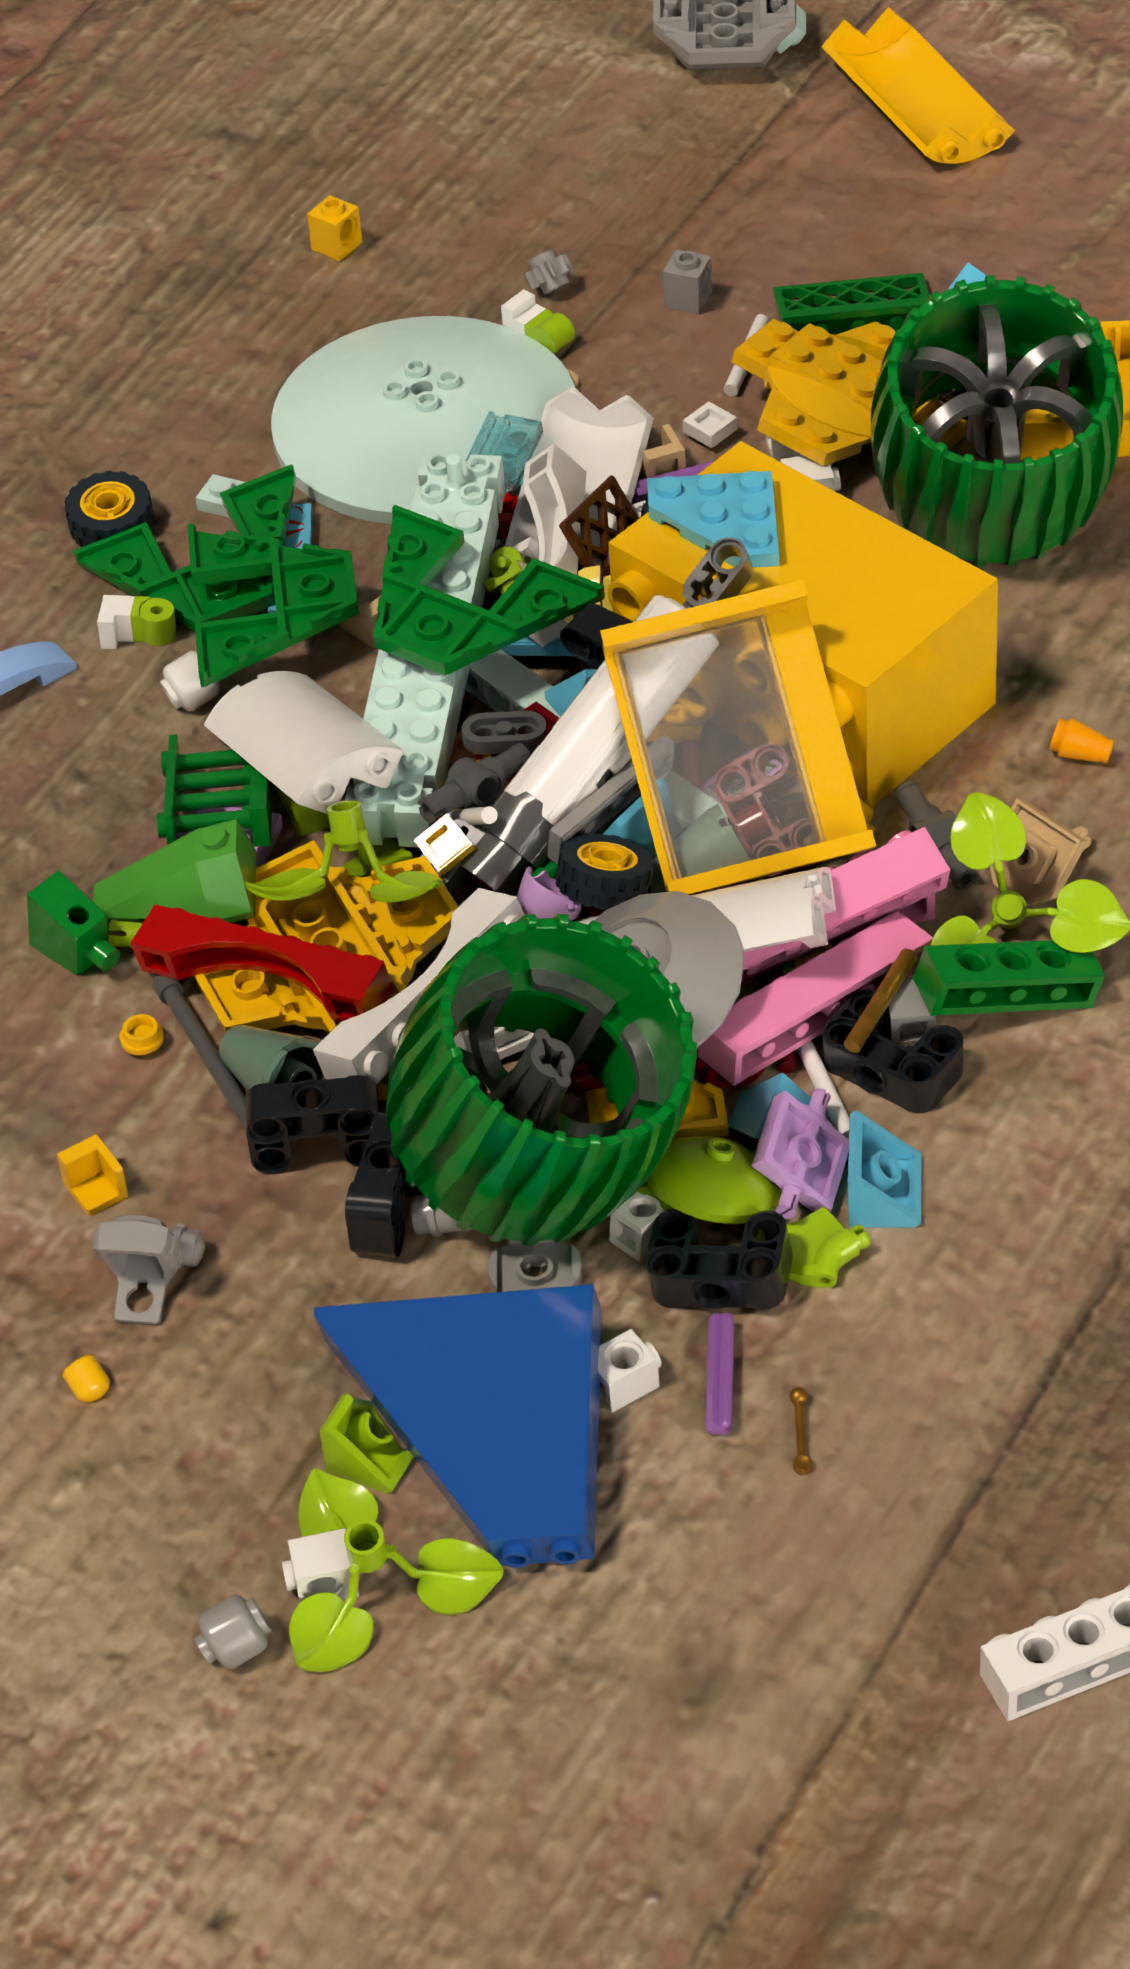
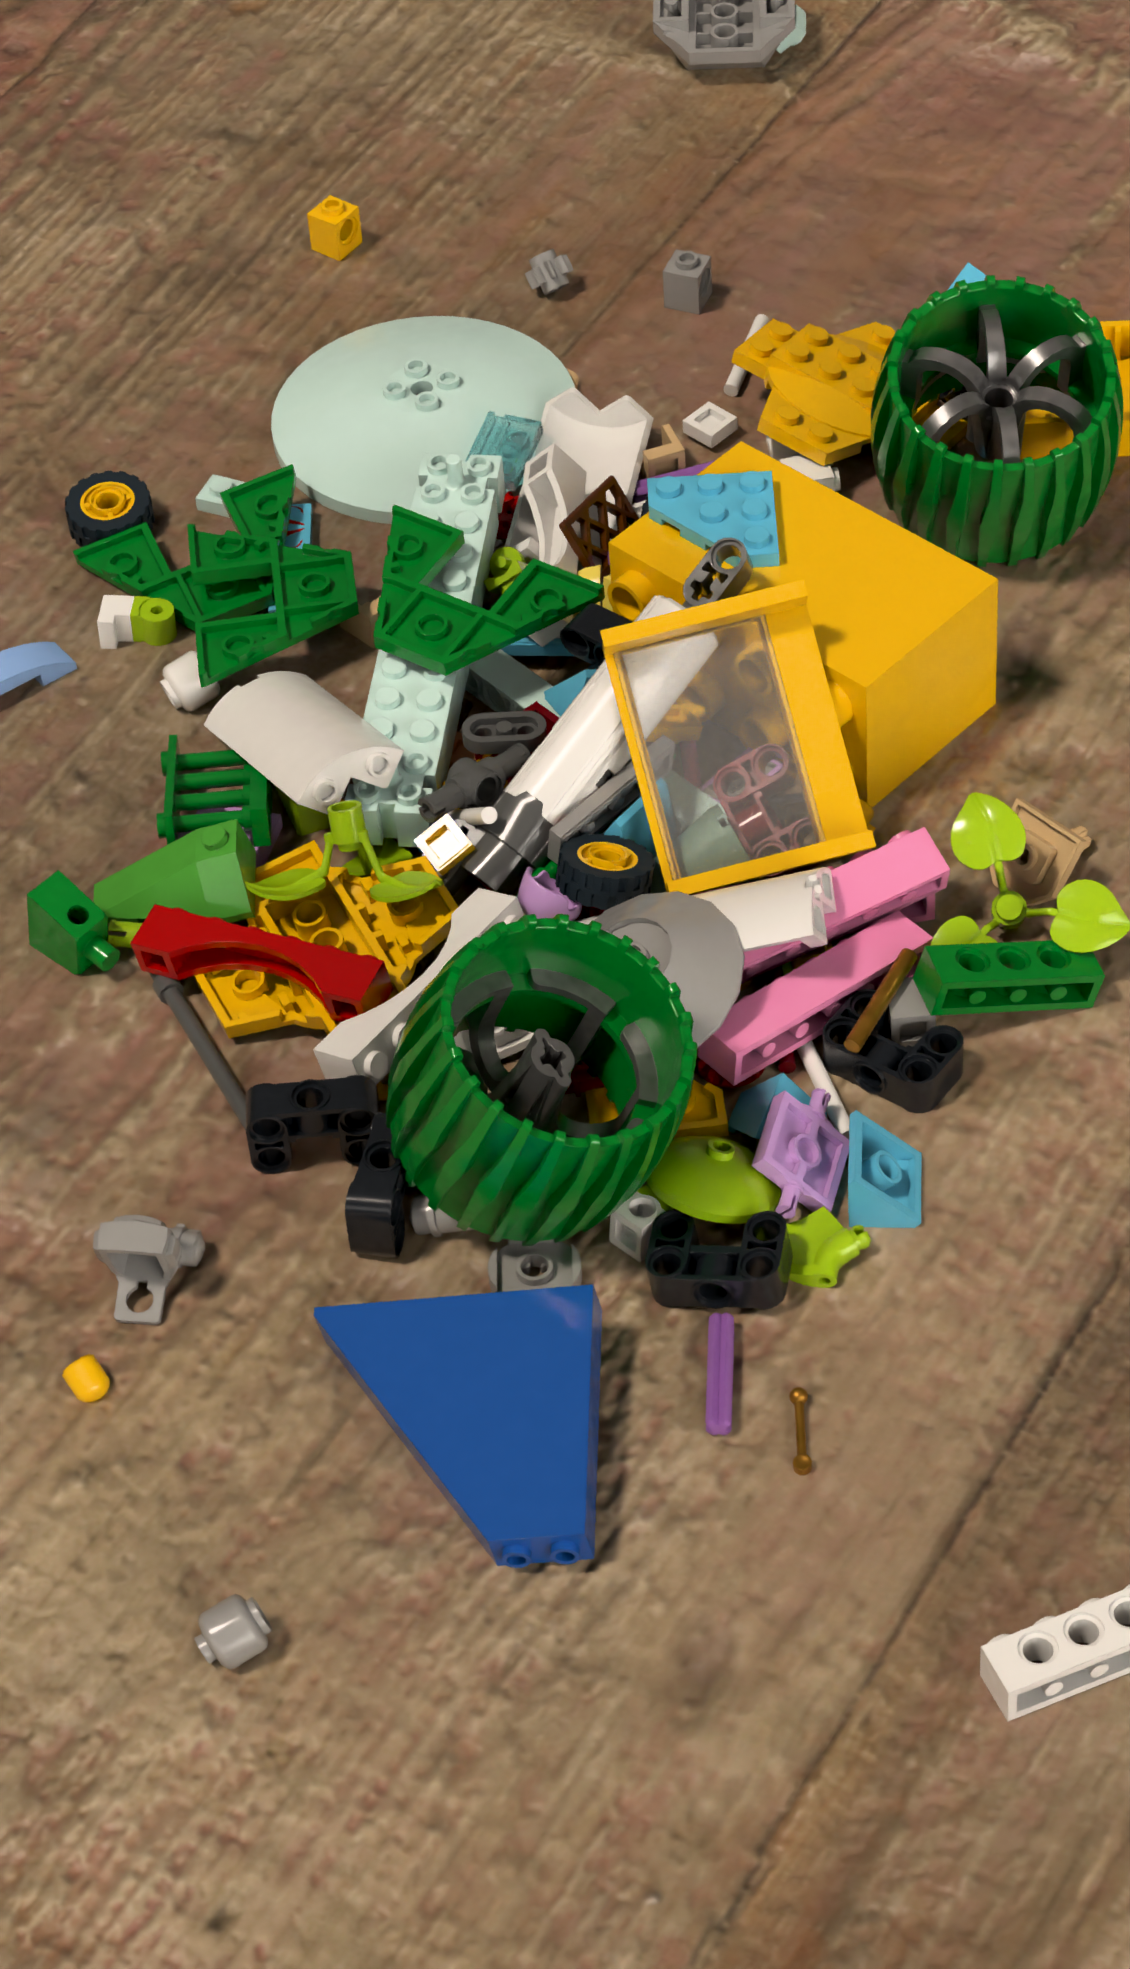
yellow panel [57,1134,129,1216] -> none
yellow plate [119,1014,164,1055] -> none
sand green cone [219,1025,325,1091] -> none
white brick [282,1528,359,1602] -> none
lime plant [289,1468,504,1672] -> none
lime slope [319,1393,414,1494] -> none
leg [501,289,575,354] -> none
white brick [598,1329,661,1413] -> none
green fence [773,273,929,335] -> none
yellow cylinder [821,7,1016,164] -> none
dark grey pin [895,781,977,890] -> none
light orange cone [1049,717,1115,764] -> none

